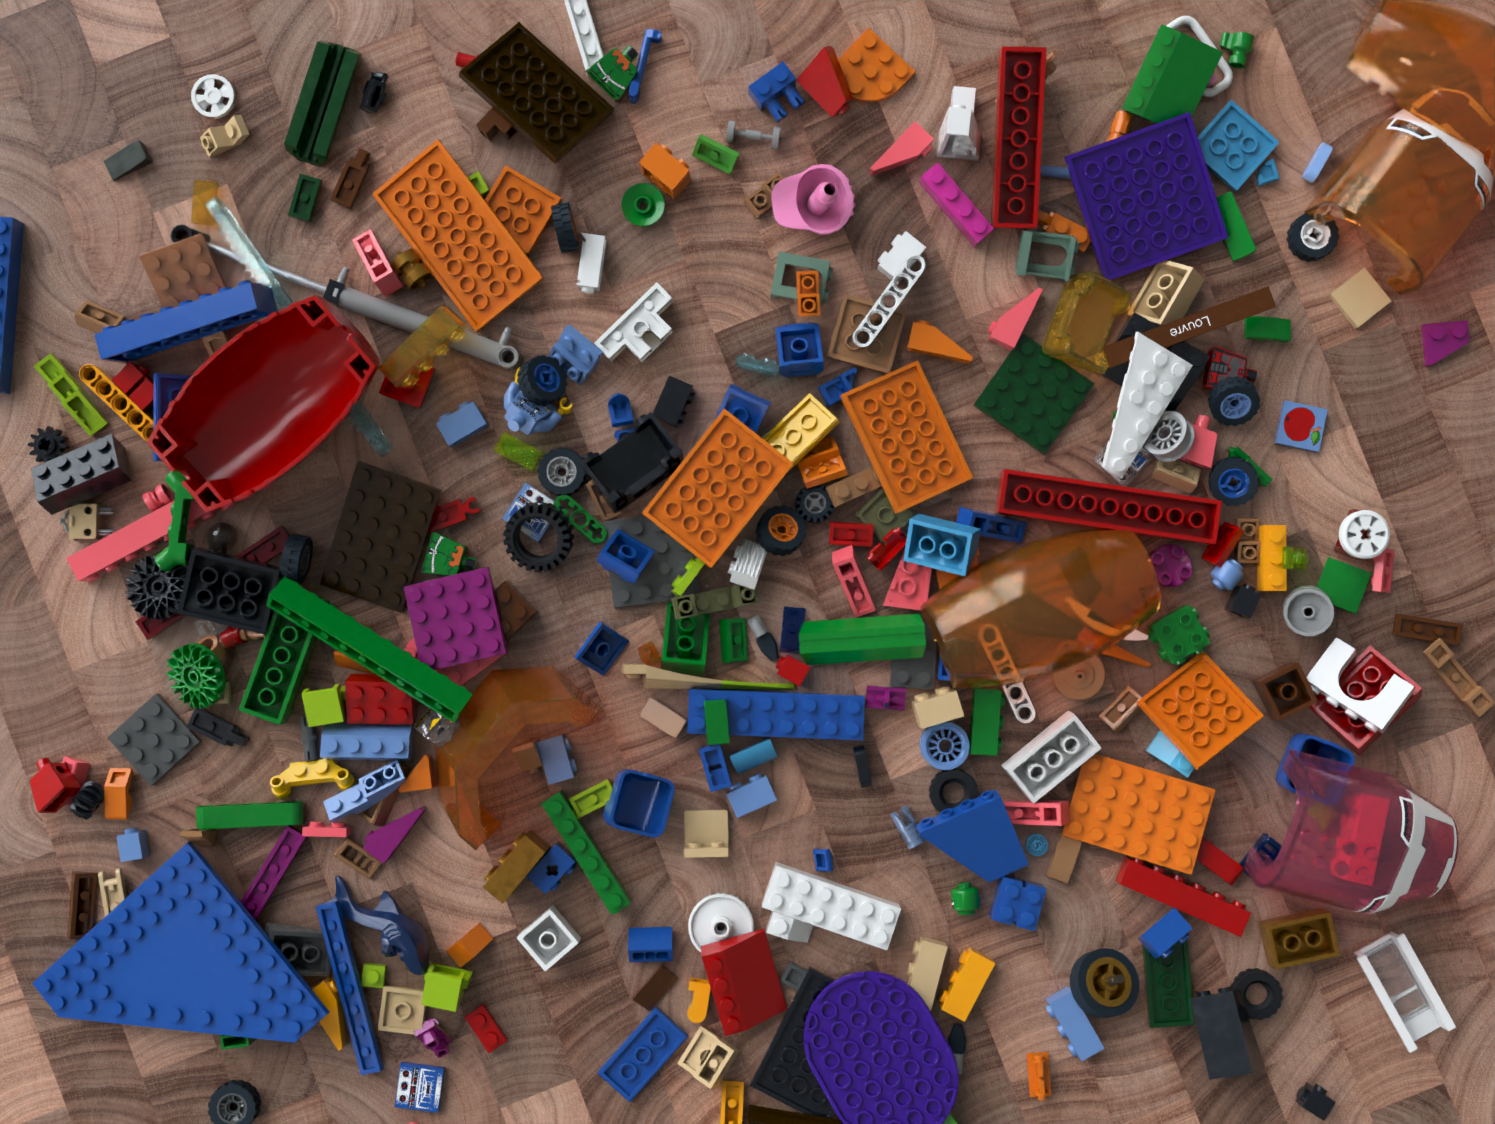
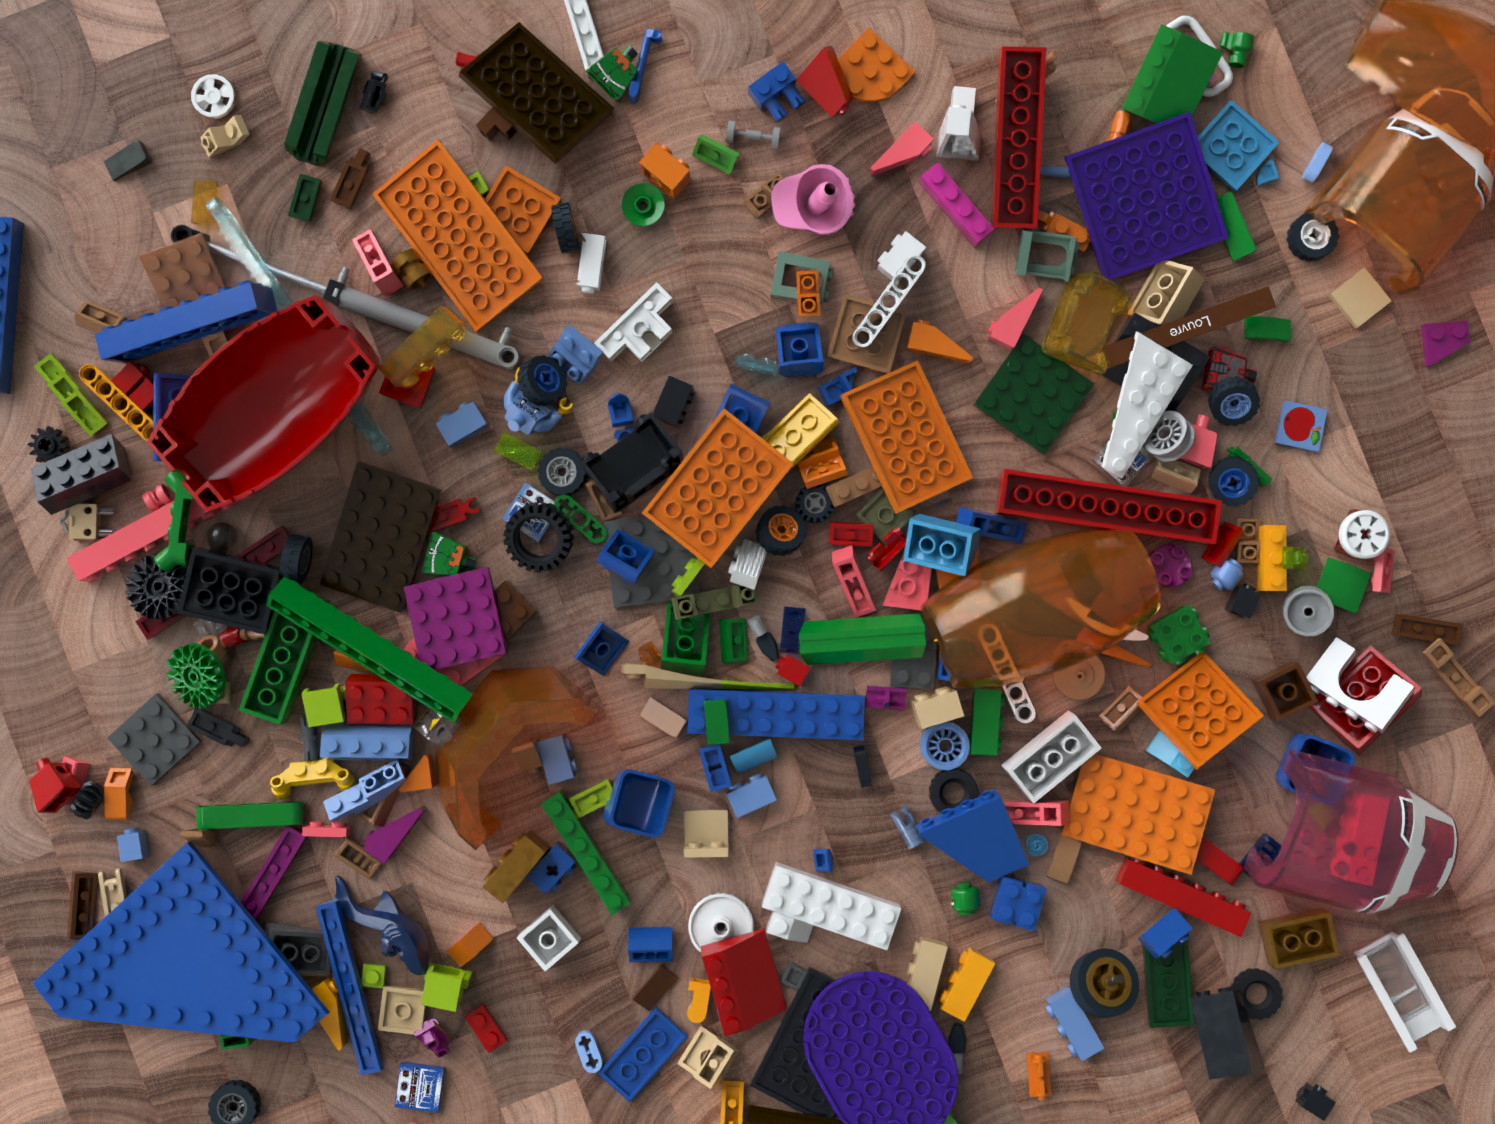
none -> light blue beam [575,1030,603,1073]

